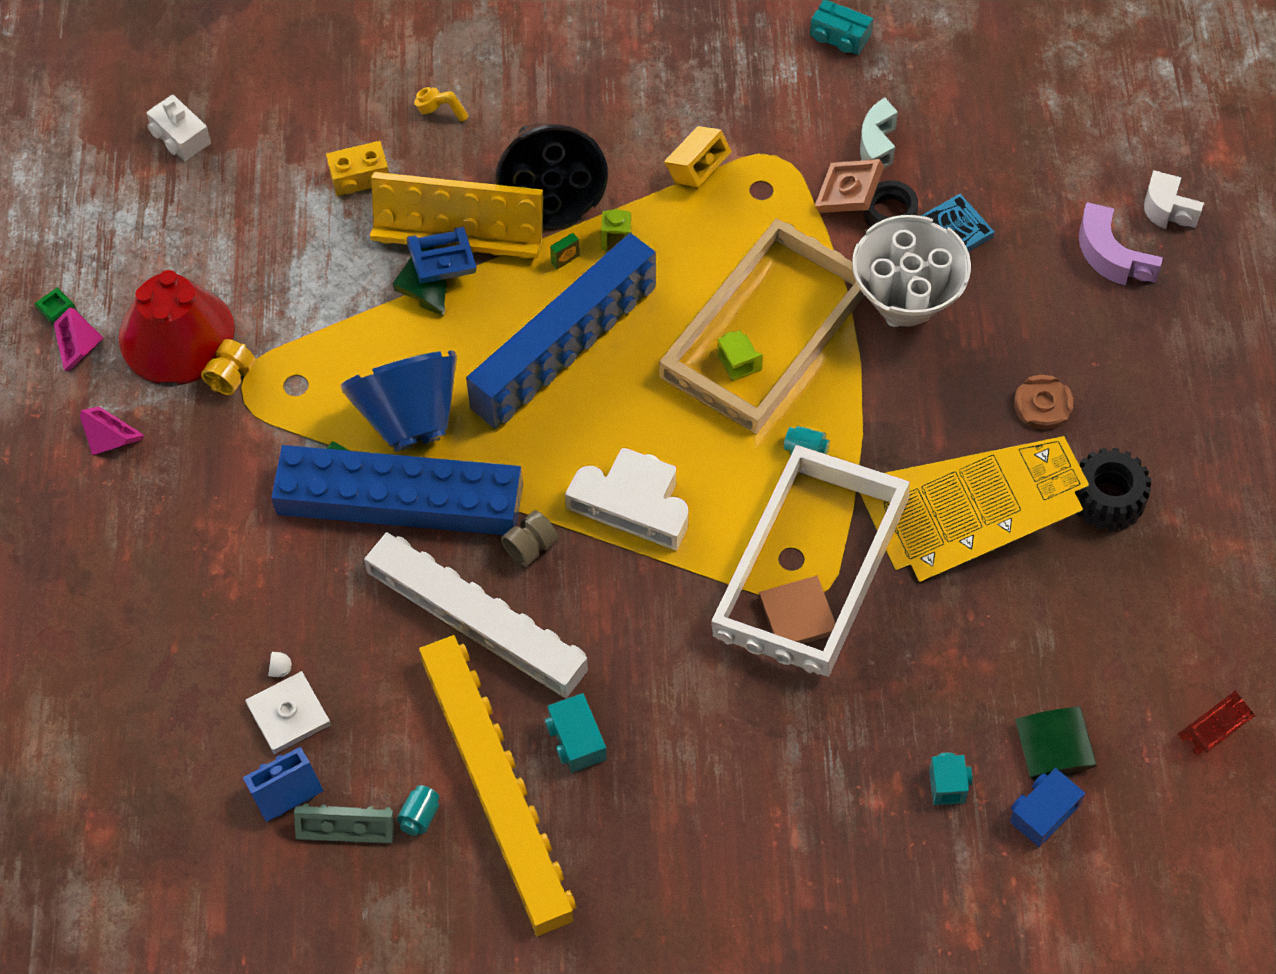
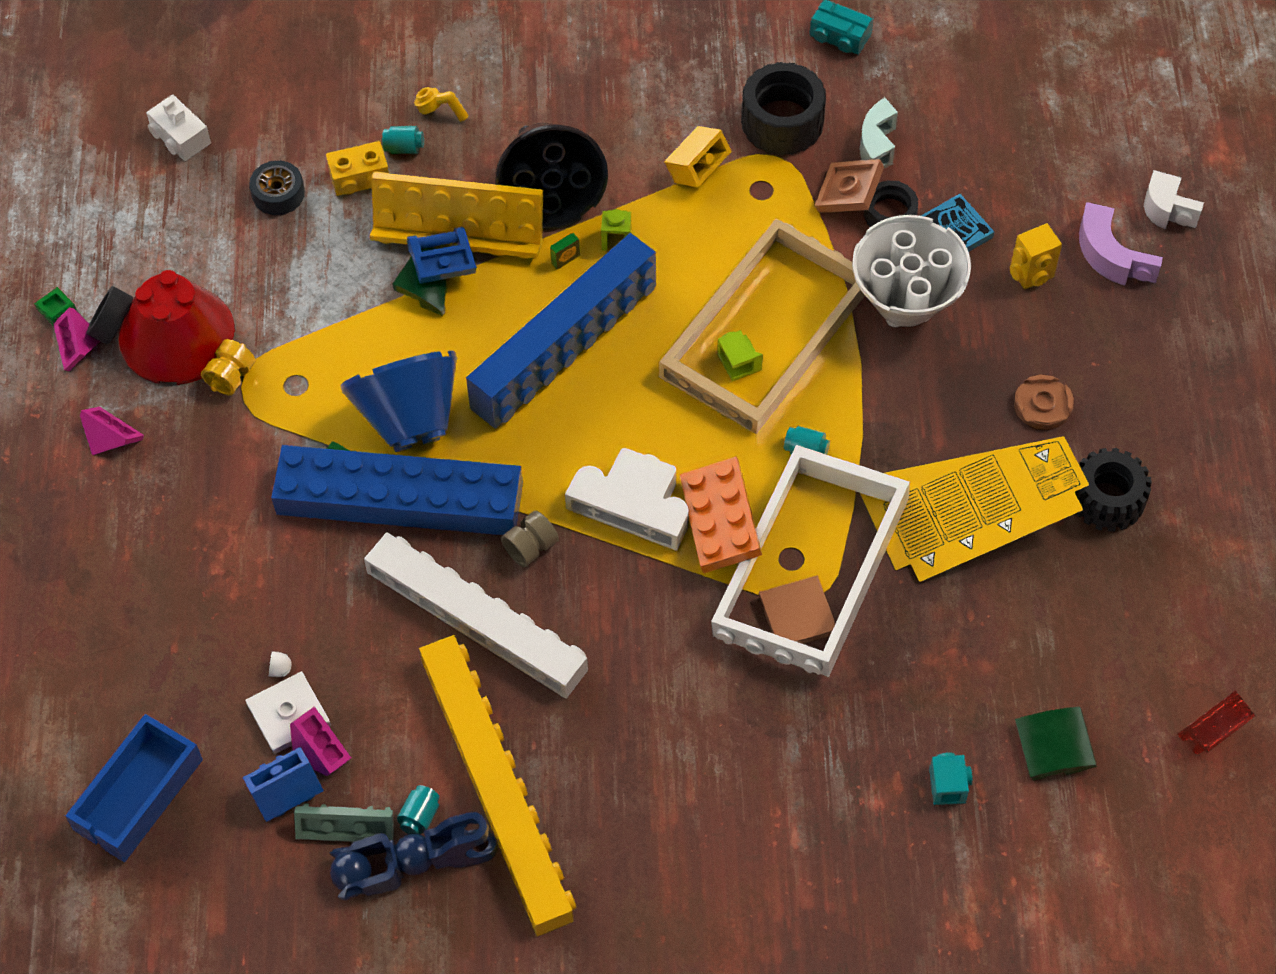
teal brick [544,693,607,773] -> none
blue brick [1010,768,1085,848] -> none
none -> blue piece [65,714,203,862]
none -> black tyre [87,286,133,345]
none -> black wheel [250,160,305,215]
none -> dark pink slope [290,706,351,776]
none -> dark blue piece [330,812,497,900]
none -> teal brick [382,126,424,154]
none -> orange plate [680,456,762,574]
none -> black tyre [741,62,826,155]
none -> yellow brick [1010,223,1062,290]

